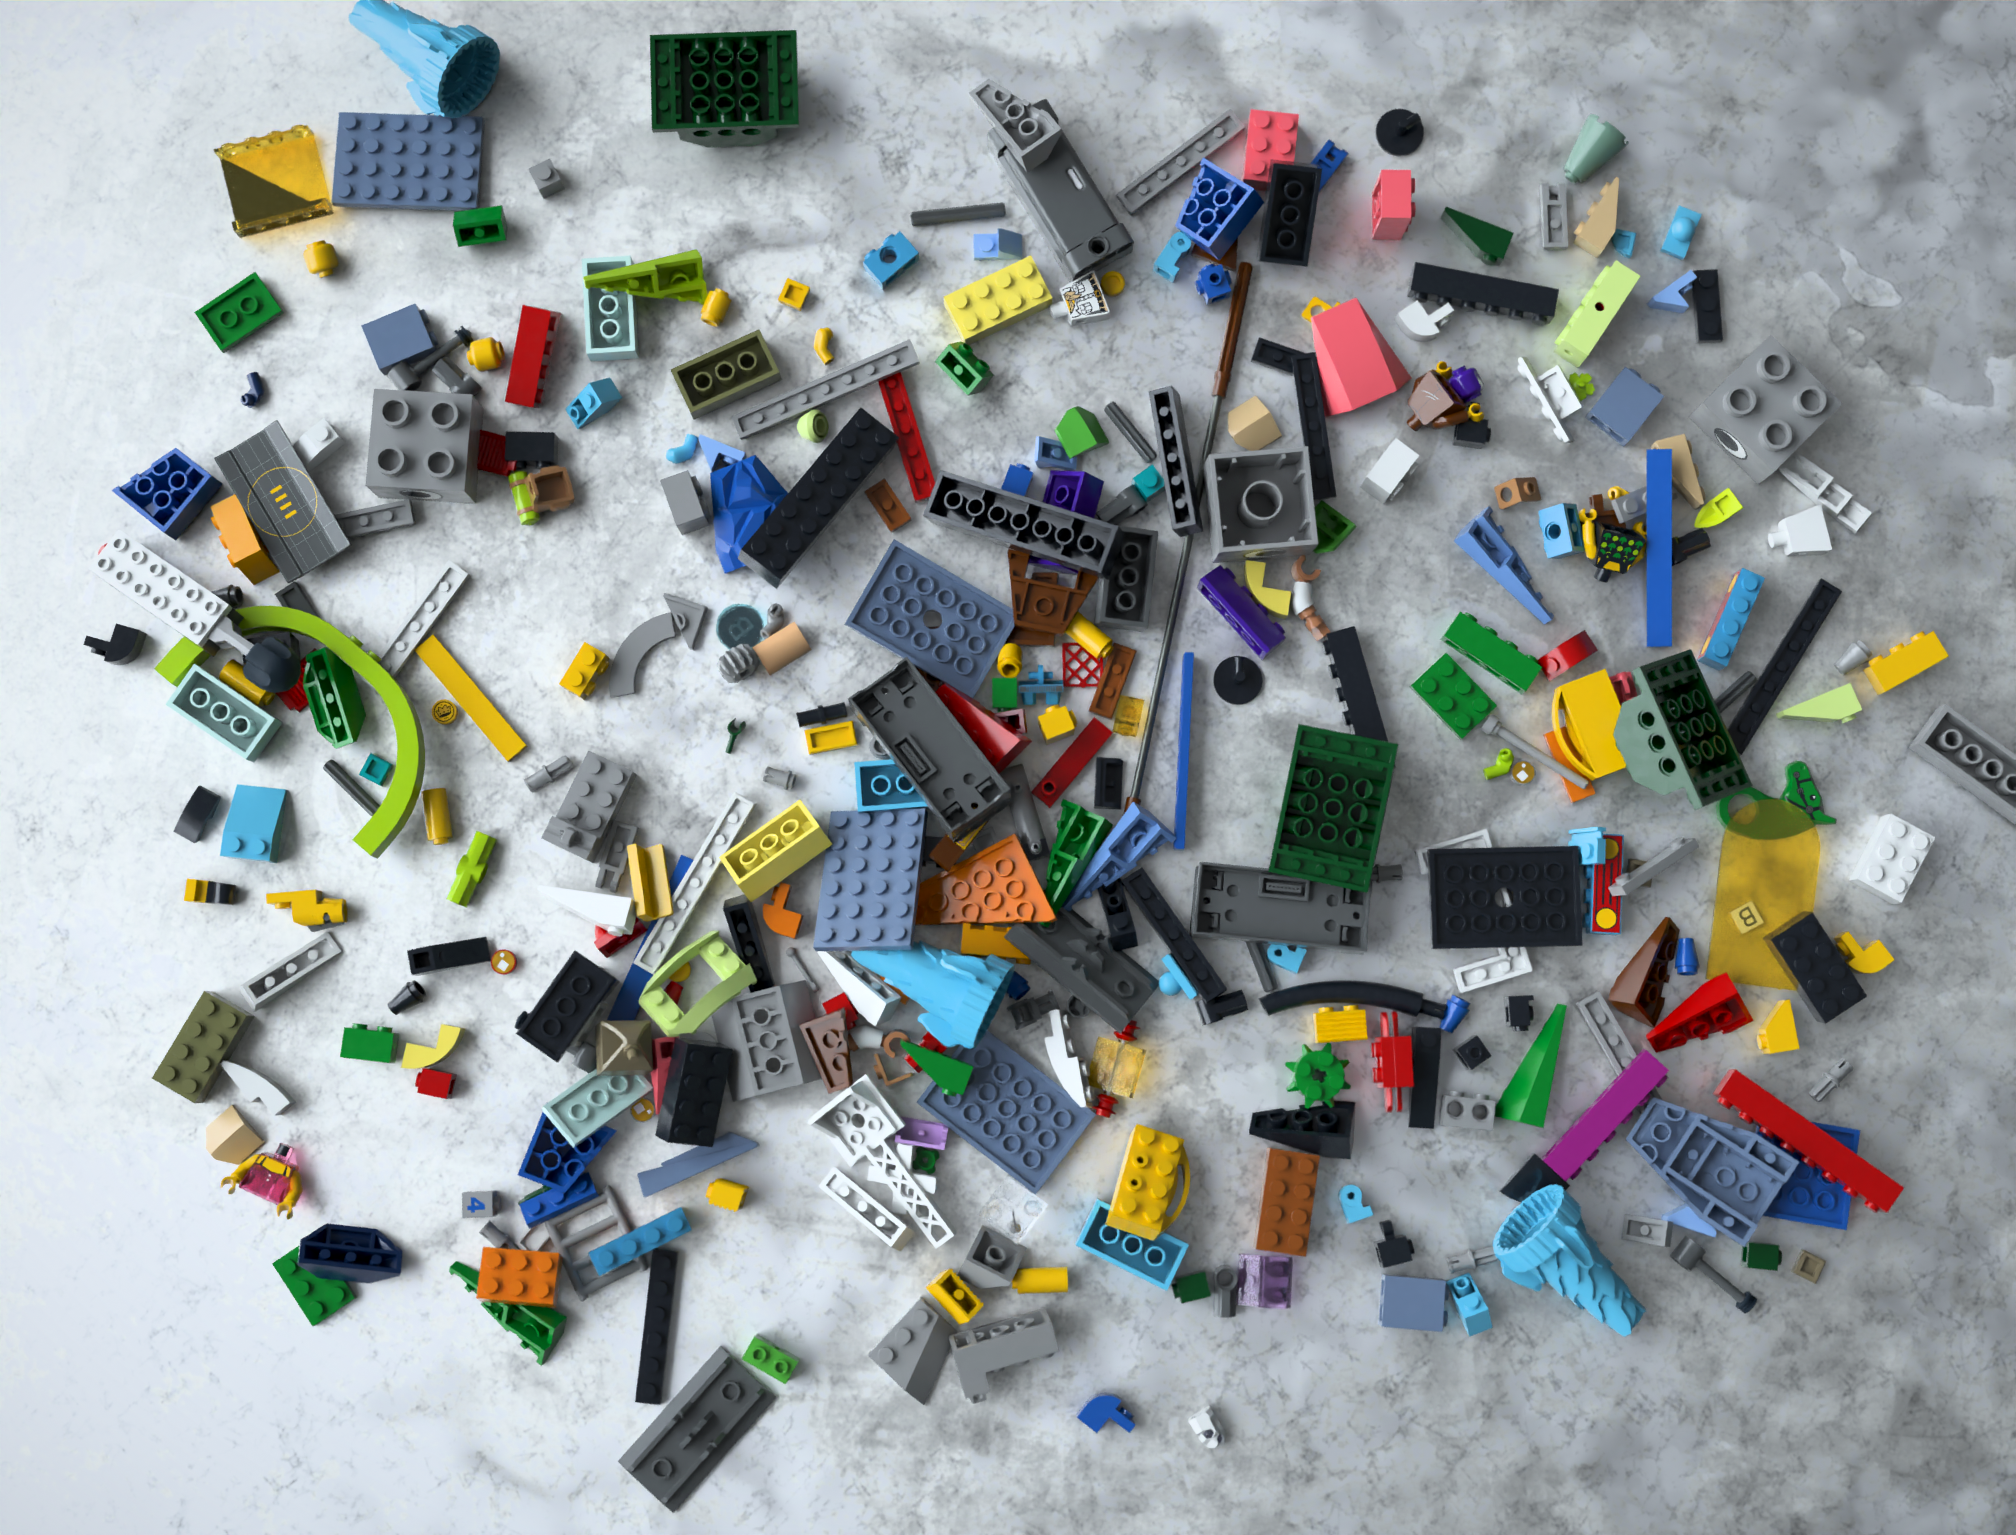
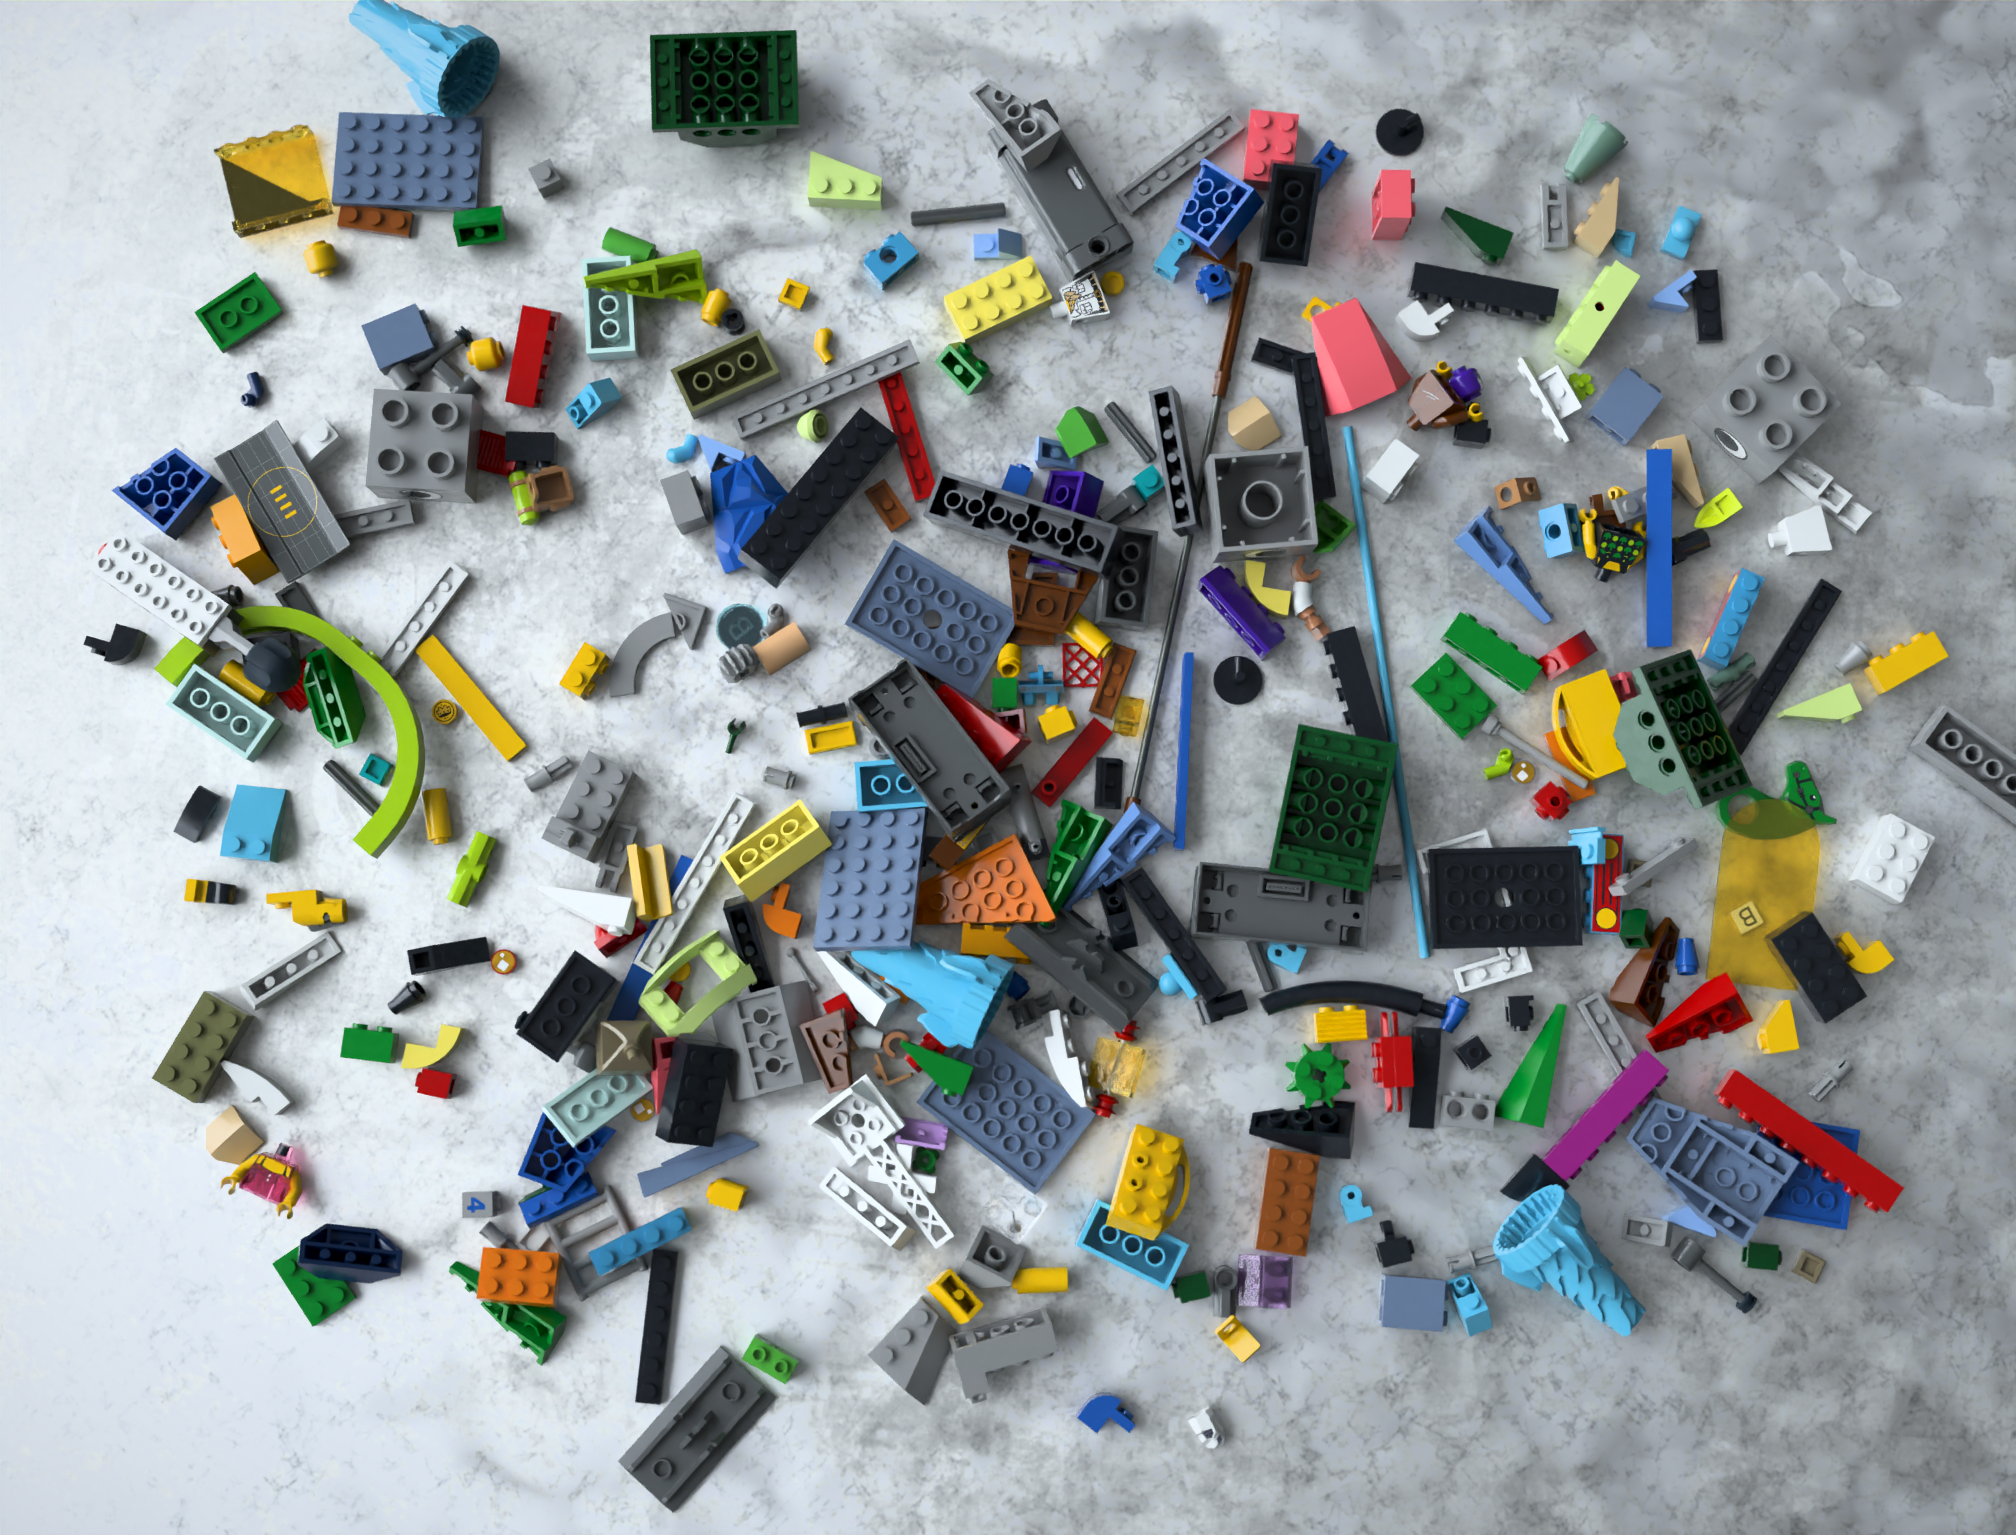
none -> dark orange plate [337,206,414,239]
none -> bright green brick [602,227,659,263]
none -> black bush [722,308,745,336]
none -> yellowish green wedge [808,151,883,210]
none -> yellow bracket [1215,1315,1261,1363]
none -> medium azure piece [1342,426,1430,958]
none -> red brick [1529,781,1572,821]
none -> dark green brick [1619,908,1654,949]
none -> sand green pin [1707,652,1756,692]

